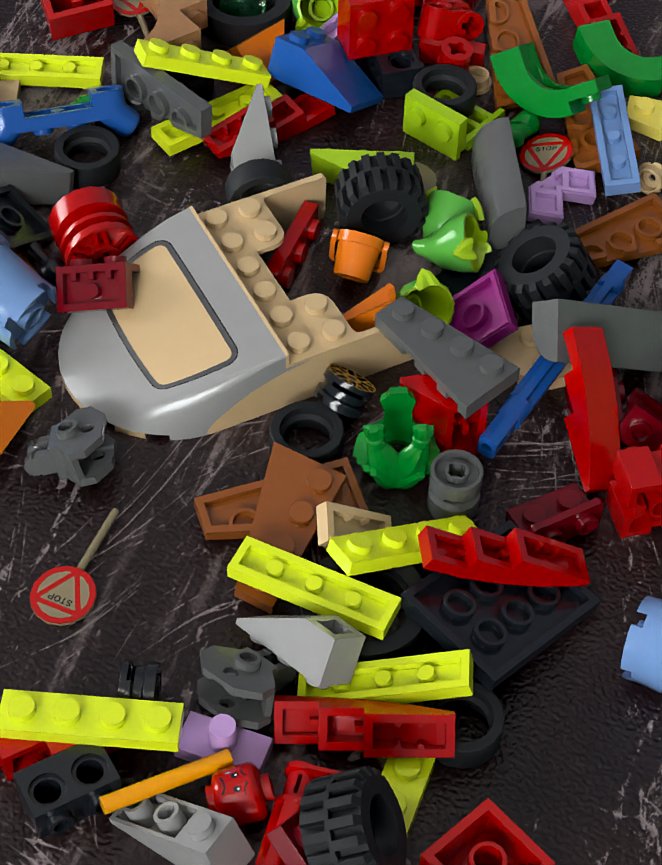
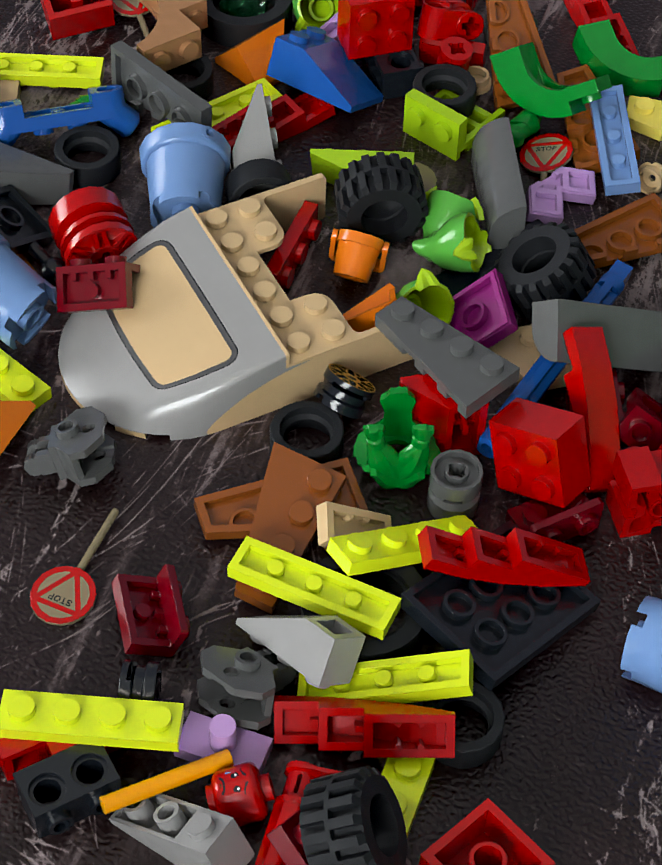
neon yellow plate [134,38,271,88] -> none
none -> dark red bracket [111,564,190,657]
none -> medium blue piece [139,122,231,228]
none -> red brick [489,397,591,508]

